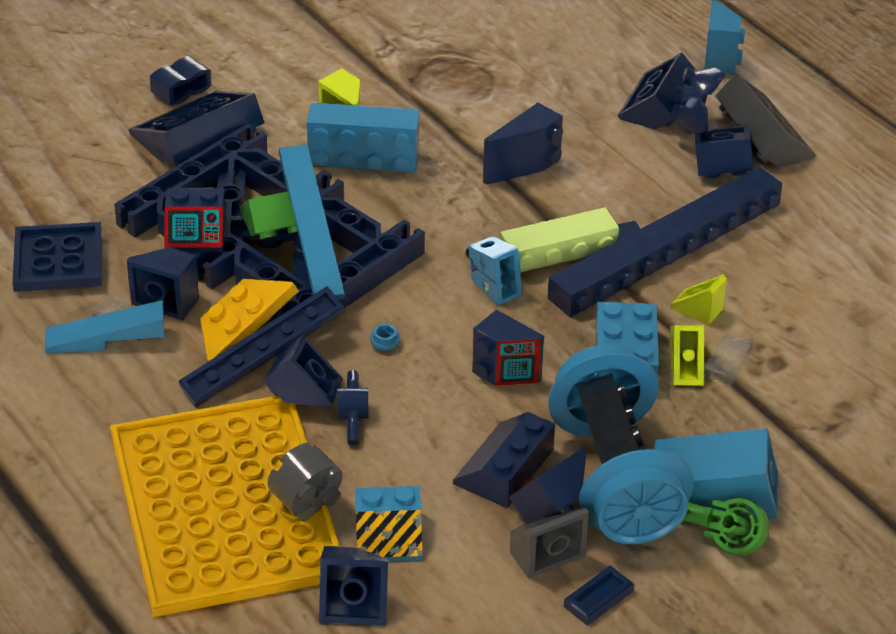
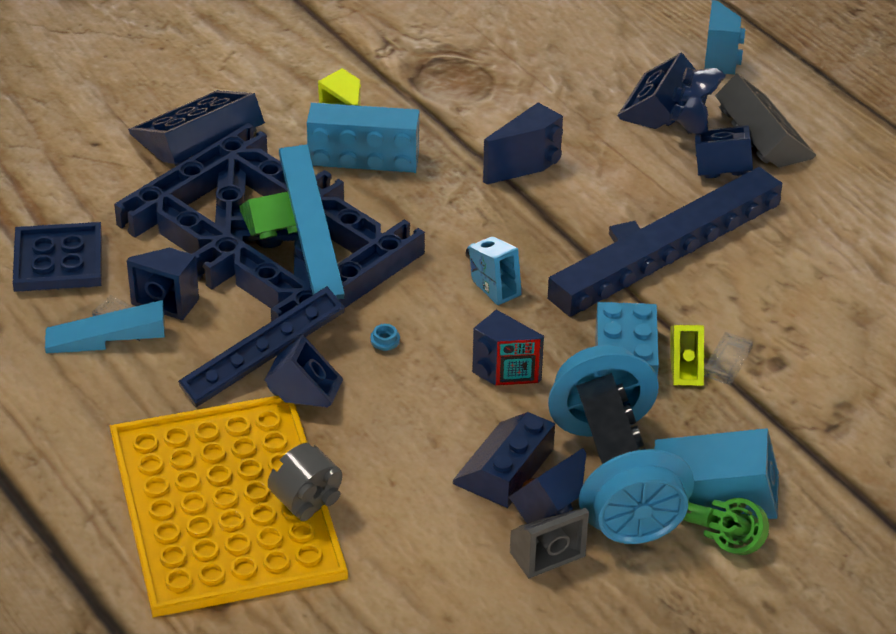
dark blue brick [150,56,212,105] -> none
slope [164,187,226,252] -> none
yellow wing [200,279,299,361] -> none
dark blue slope [319,546,389,626] -> none
dark blue piece [337,370,369,445] -> none
slope [355,486,423,562] -> none
yellowish green brick [500,207,619,273] -> none
dark blue tile [564,565,634,626] -> none
neon yellow slope [670,274,727,325] -> none

